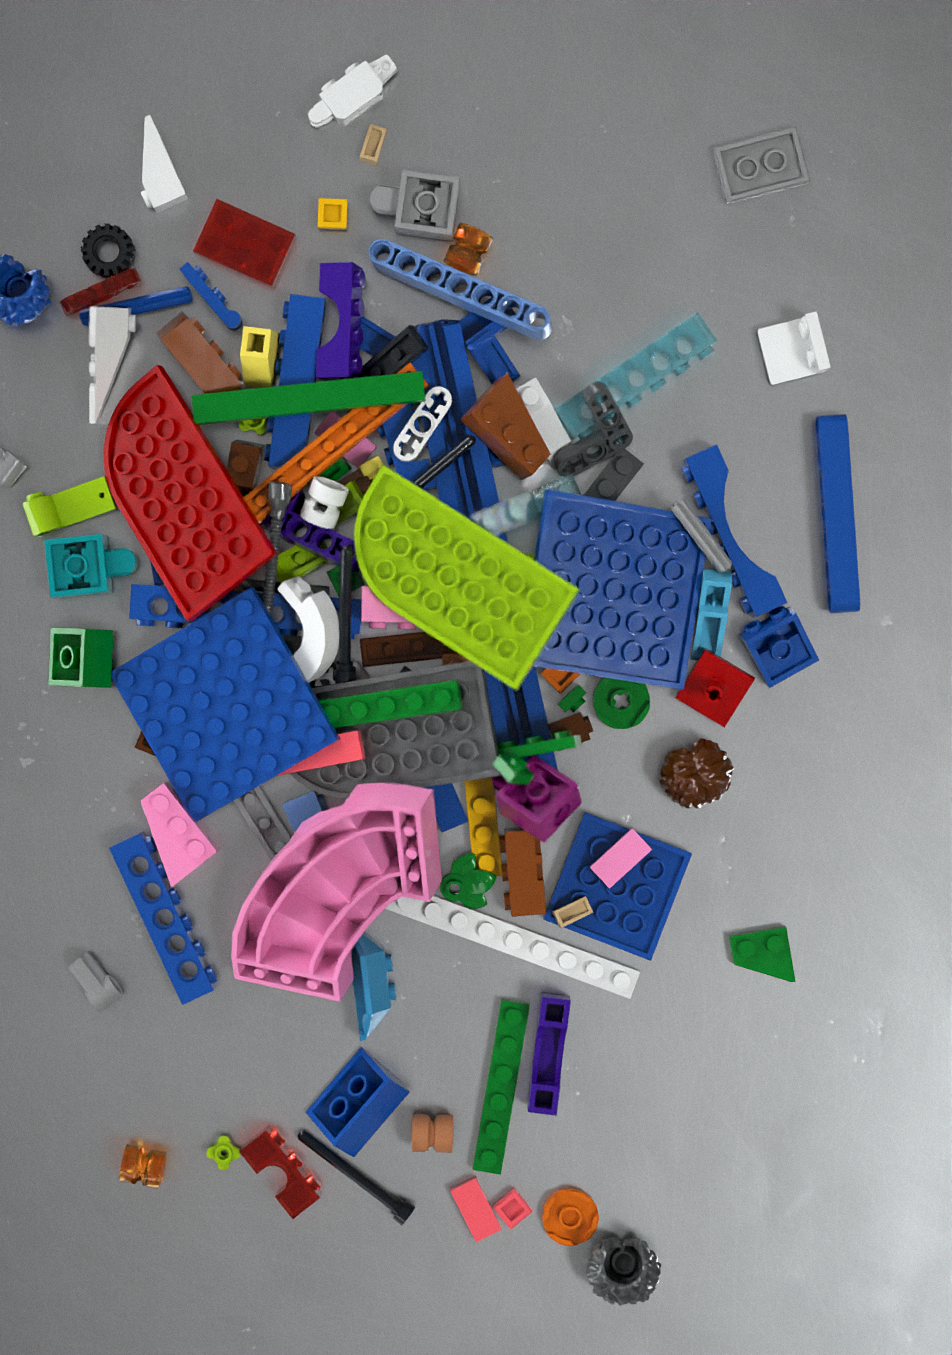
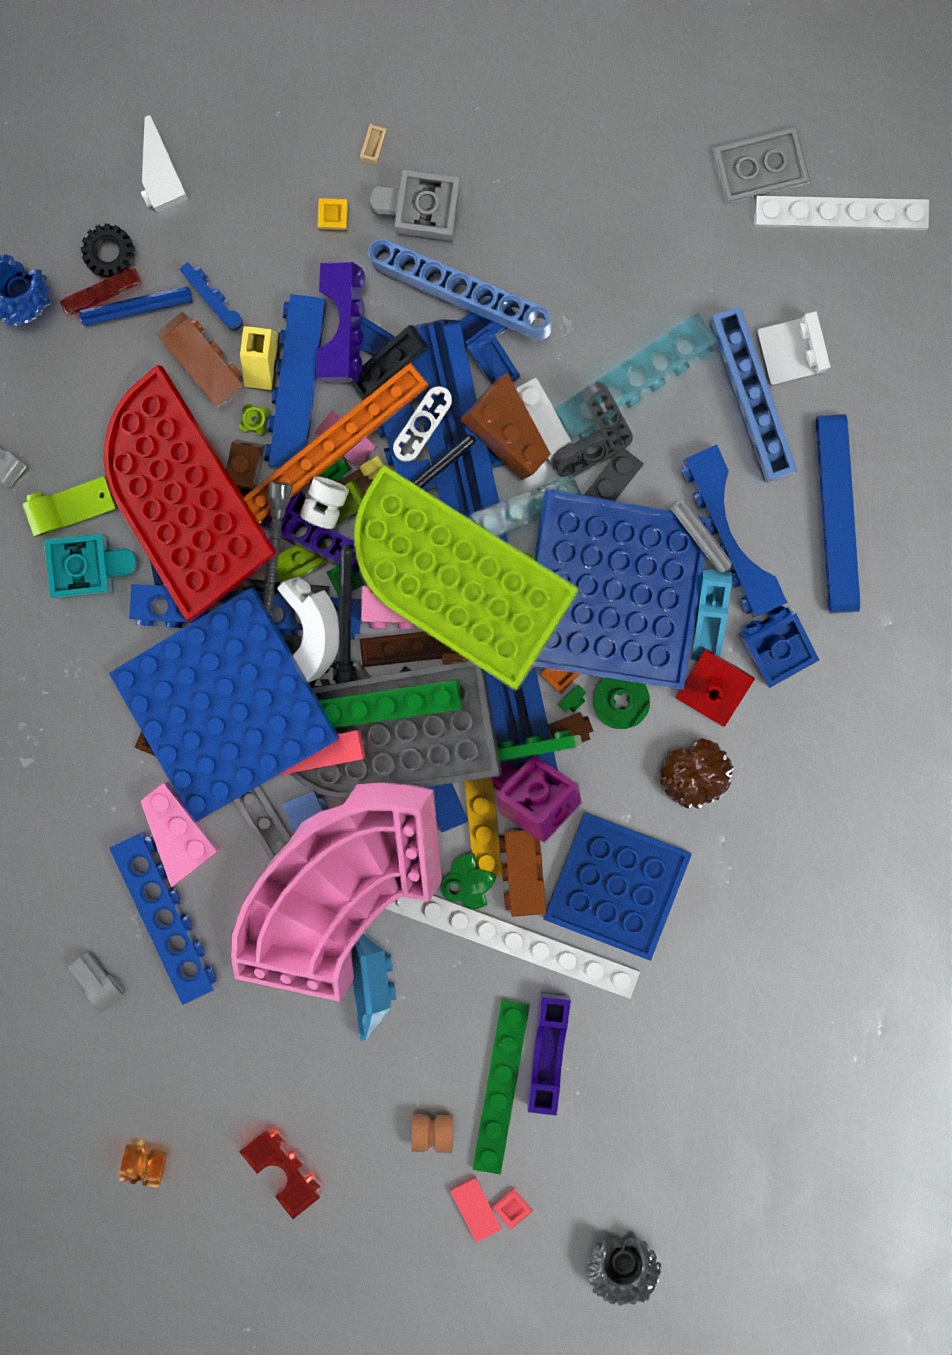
green slope [48,628,114,688] -> none
white wedge [89,306,136,424] -> none
green tile [191,371,426,425] -> none
clear red plate [193,199,296,288] -> none
lime plate [206,1135,241,1170] -> none
black piece [298,1131,415,1225] -> none
blue slope [305,1047,410,1157] -> none
white hinge [308,55,397,129] -> none
clear orange wheel [443,223,493,276] -> none
green plate [493,755,534,785] -> none
orange tile [542,1187,599,1246] -> none
tan piece [552,896,593,928] -> none
bright pink tile [590,828,652,889] -> none
green wing [729,926,796,982] -> none
none -> medium blue brick [710,306,797,483]
none -> white plate [755,196,929,230]

